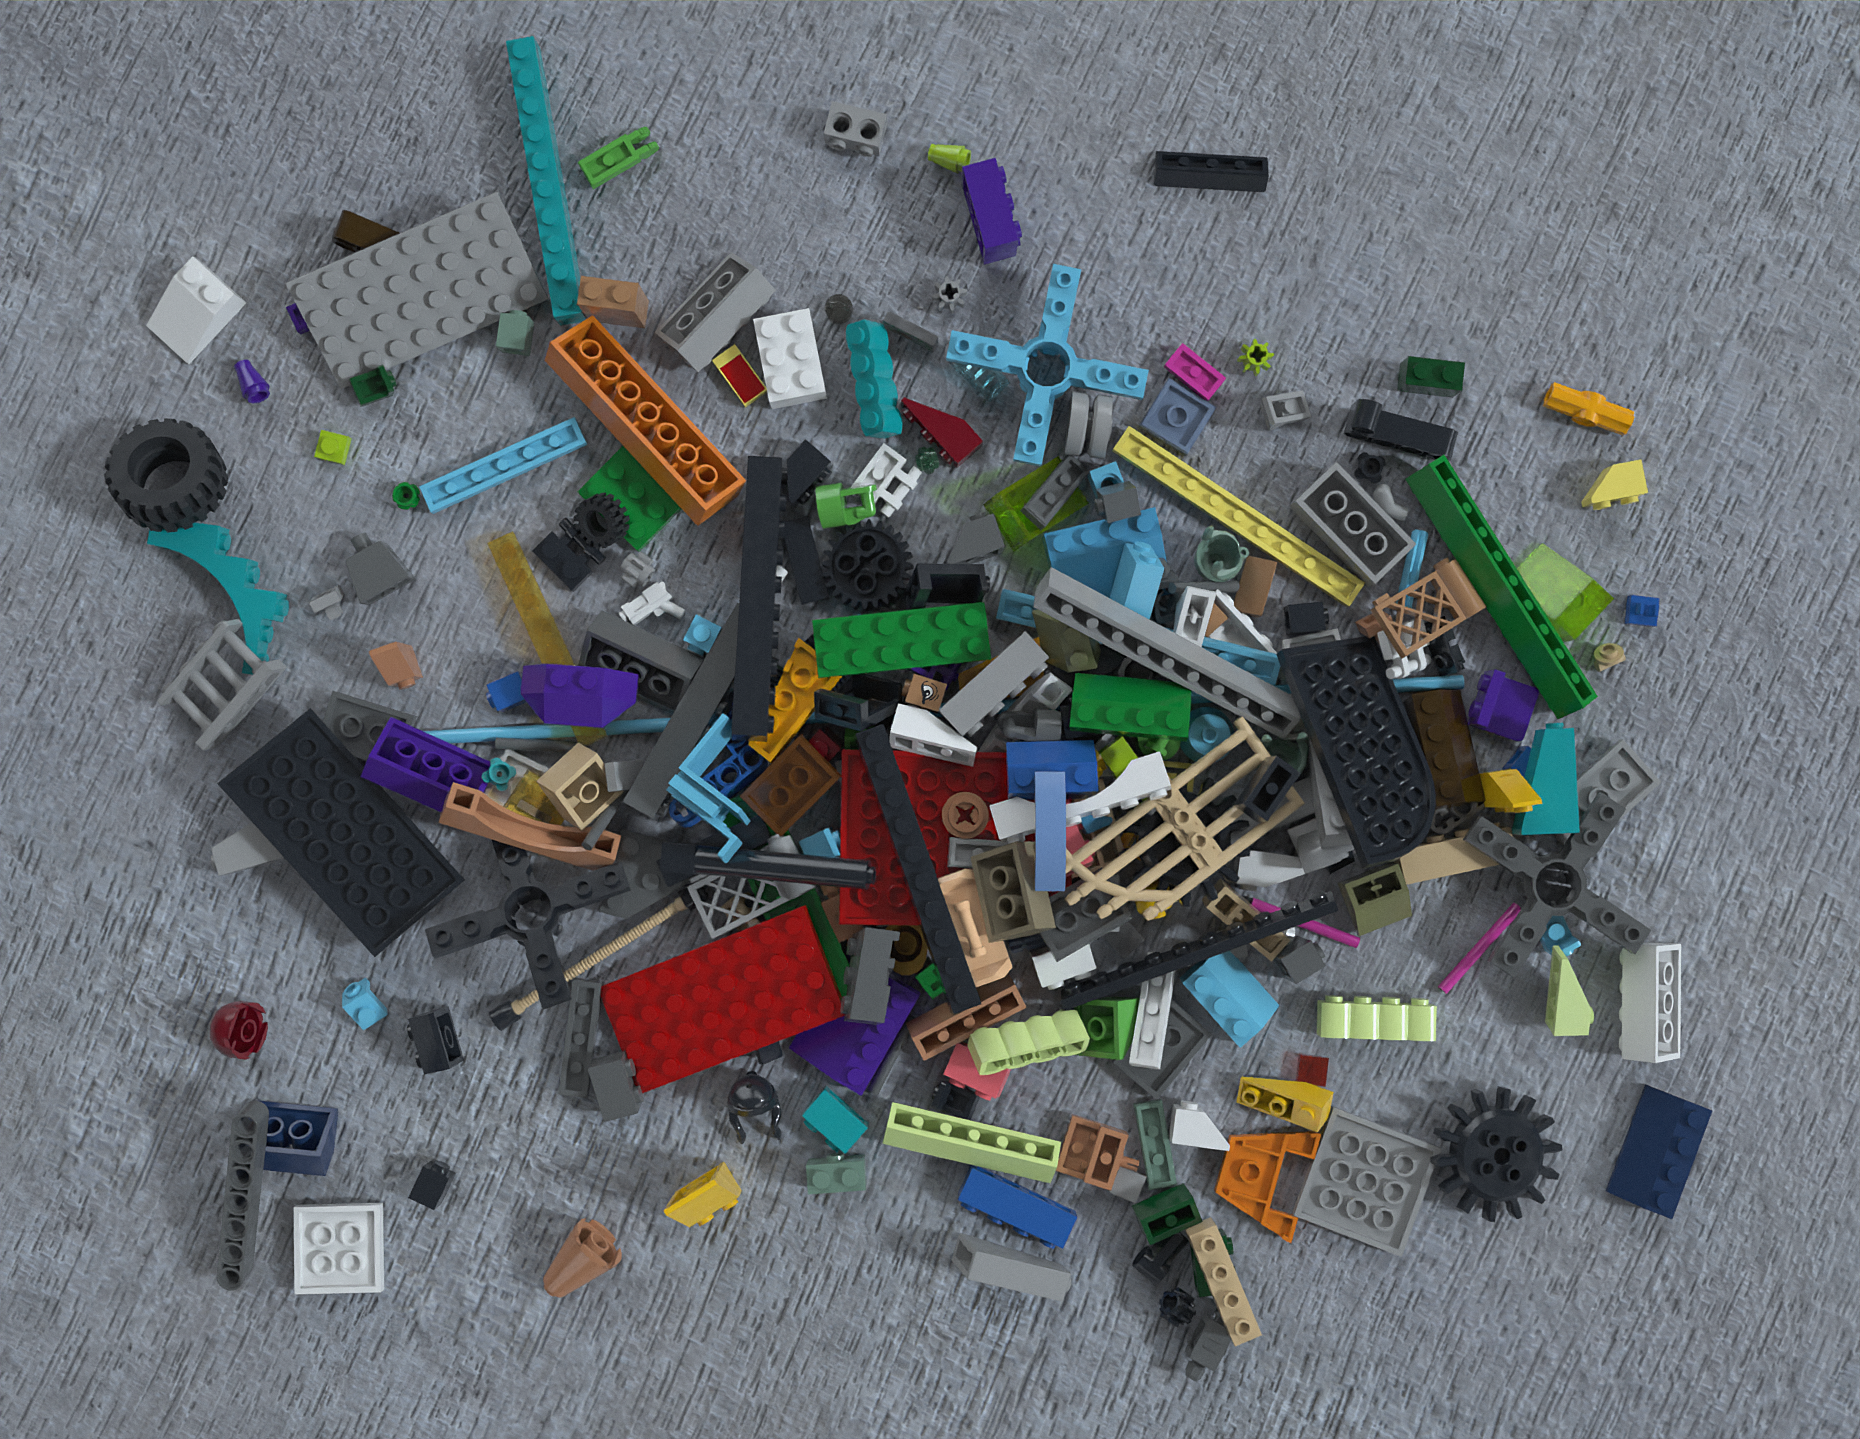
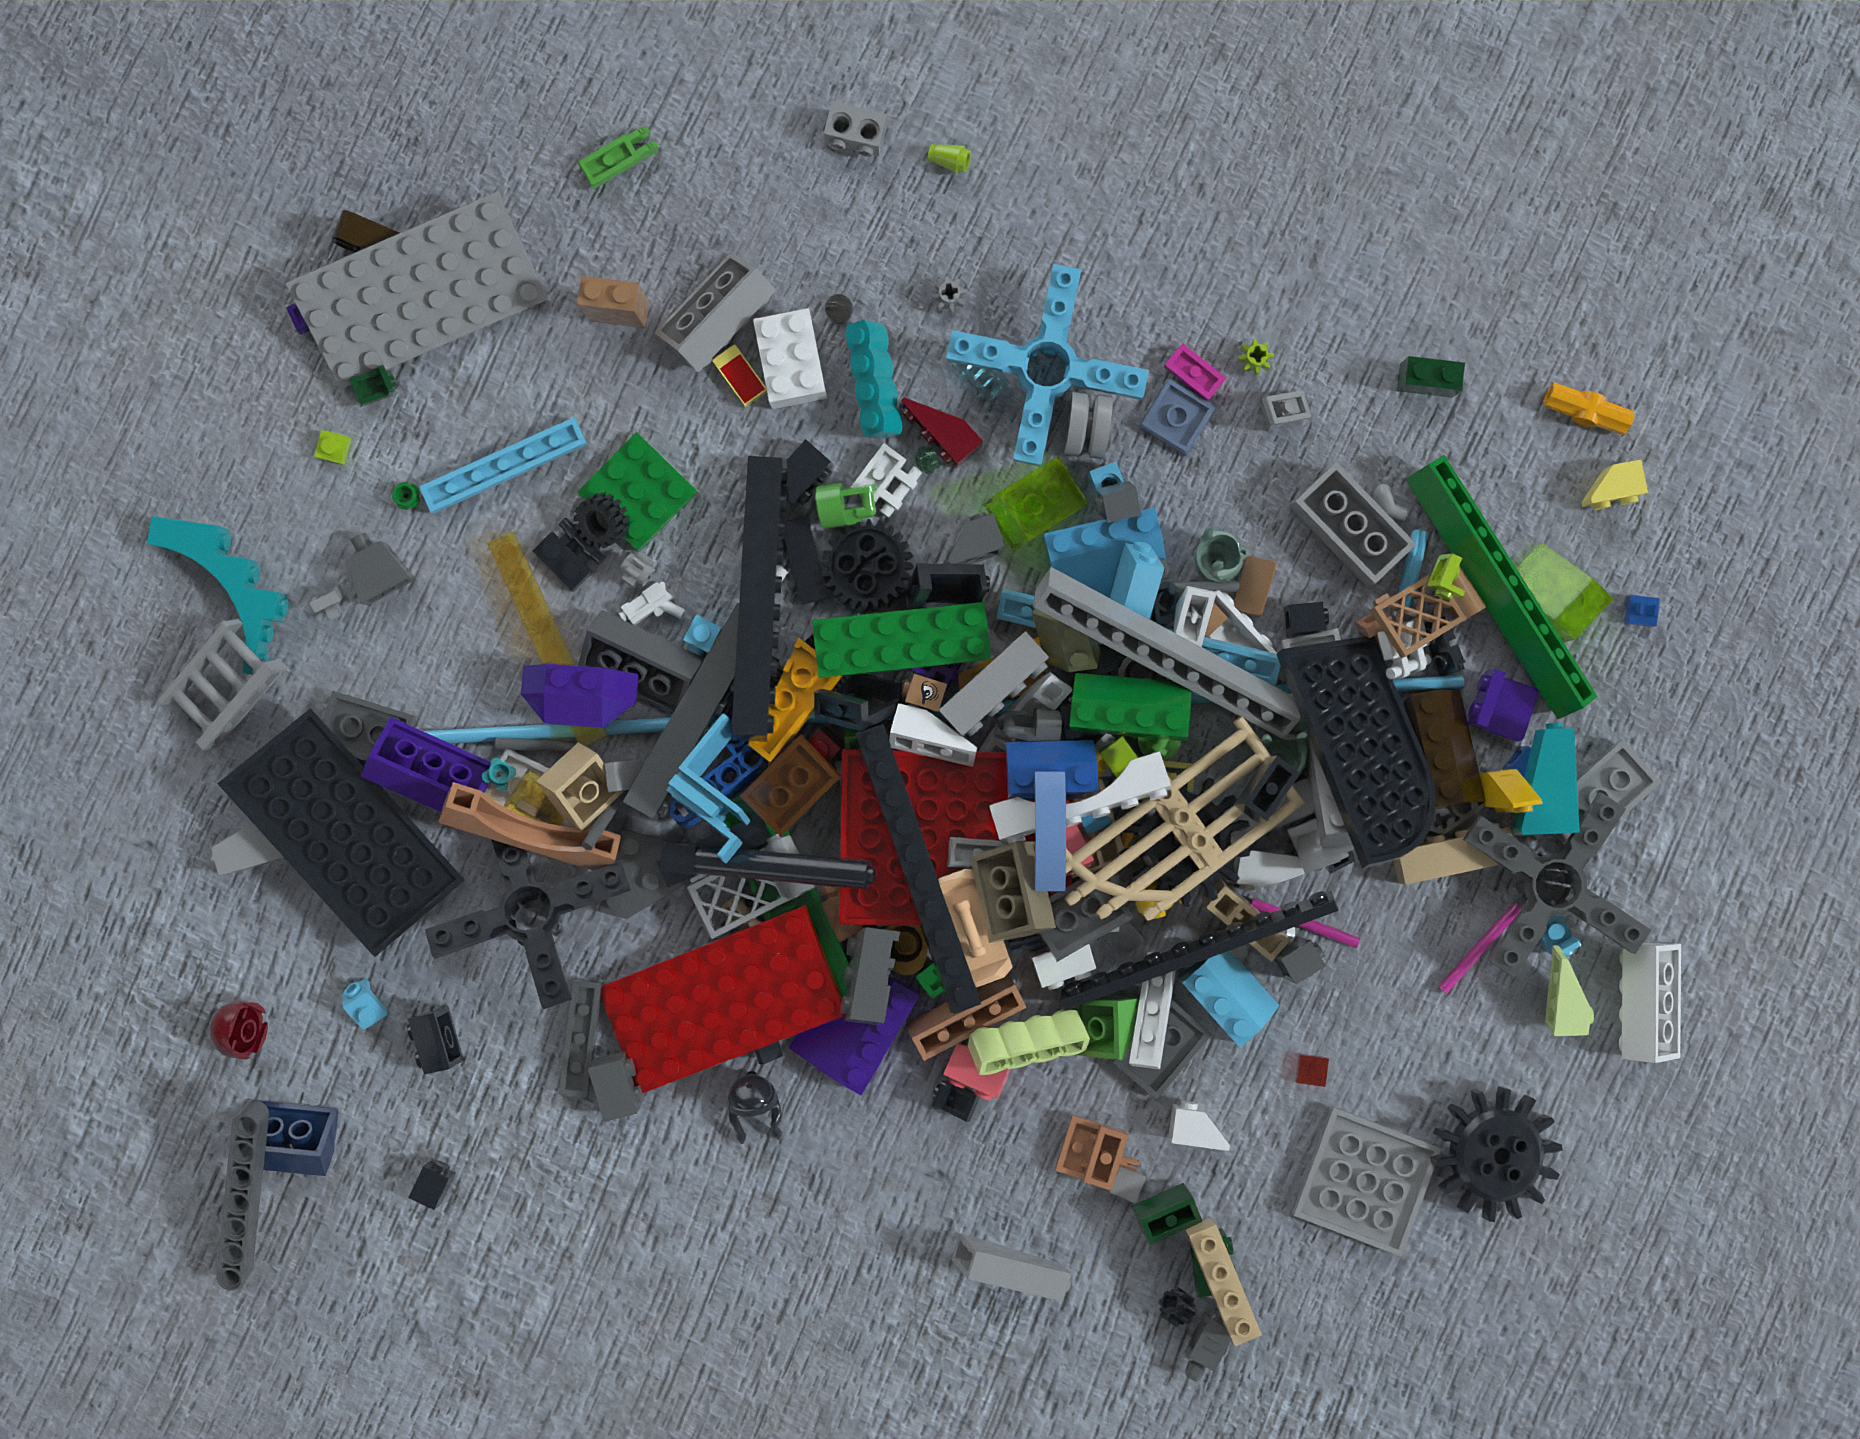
black tyre [104,418,228,533] -> none
white slope [146,256,246,364] -> none
dark purple cone [234,360,270,404] -> none
white plate [294,1203,384,1294] -> none
nougat slope [369,641,423,690] -> none
blue brick [486,671,527,712] -> none
tan hose [489,884,710,1031] -> none
sand green brick [496,310,535,356] -> none
teal brick [506,36,587,326] -> none
nougat cone [543,1218,622,1298] -> none
orange brick [544,315,746,526] -> none
yellow slope [663,1162,742,1227] -> none
medium azure slope [799,827,841,857] -> none
teal brick [802,1085,869,1154] -> none
sand green brick [806,1153,867,1195] -> none
dark grey bar [868,1014,916,1095] -> none
flat silver tile [883,312,938,353] -> none
yellowish green brick [883,1102,1061,1183] -> none
nougat gear [942,792,988,839] -> none
blue brick [958,1165,1077,1249] -> none
dark purple brick [961,157,1022,265] -> none
dark grey tile [1020,455,1089,530] -> none
light yellow plate [1112,426,1365,607] -> none
black piece [1132,1232,1189,1285] -> none
sand green tile [1133,1099,1177,1190] -> none
black slope [1154,151,1269,192] -> none
medium azure cone [1180,707,1234,763] -> none
orange wing [1214,1131,1321,1243] -> none
yellow slope [1236,1077,1334,1132] -> none
yellowish green brick [1317,995,1437,1041] -> none
olive slope [1337,862,1412,936] -> none
black beam [1344,399,1458,461] -> none
black plate [1354,452,1385,484] -> none
tan plate [1594,643,1626,672] -> none
dark blue slope [1606,1084,1712,1219] -> none
none -> lime bracket [1426,553,1465,600]

